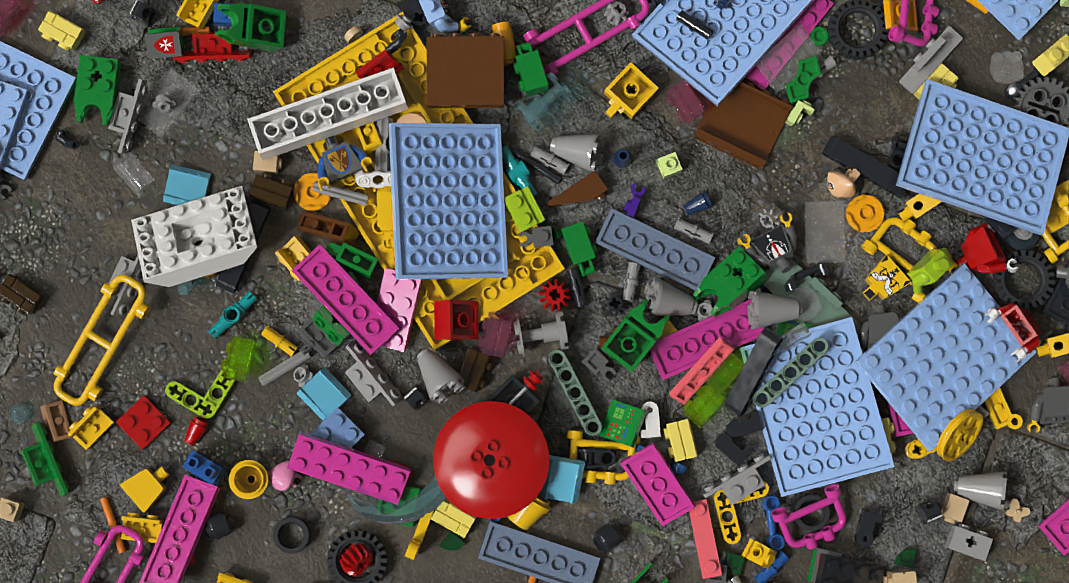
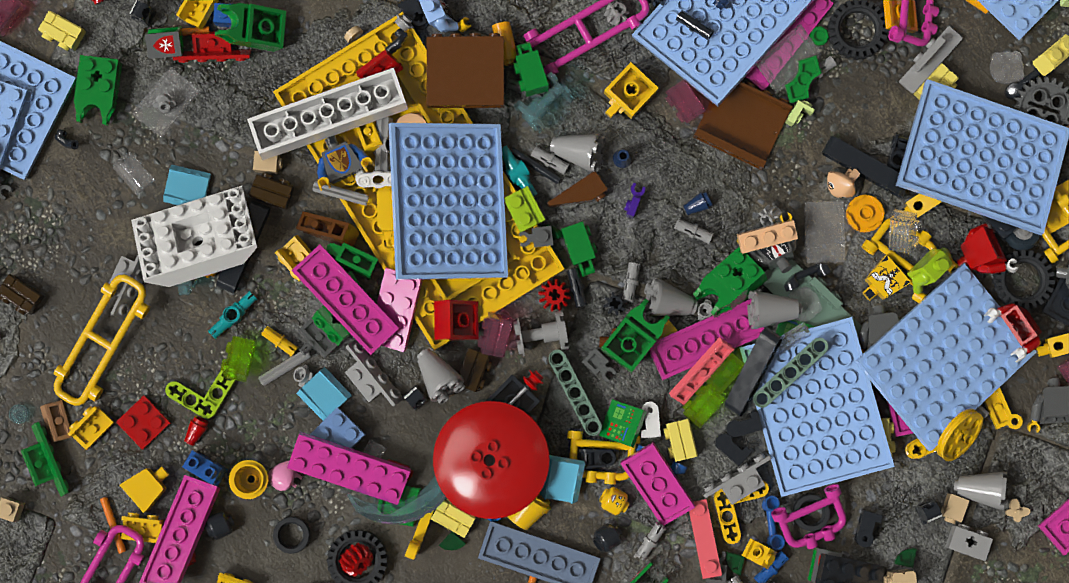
light grey bracket [108,79,148,154] -> none
light orange tile [293,173,331,211] -> none
sand blue plate [595,208,715,291] -> none
yellowish green brick [656,152,683,179] -> none
none -> yellow head [599,487,629,515]
none -> light grey pin [635,522,666,561]
none -> light nougat plate [737,220,798,254]
none -> clear brick [889,209,920,254]

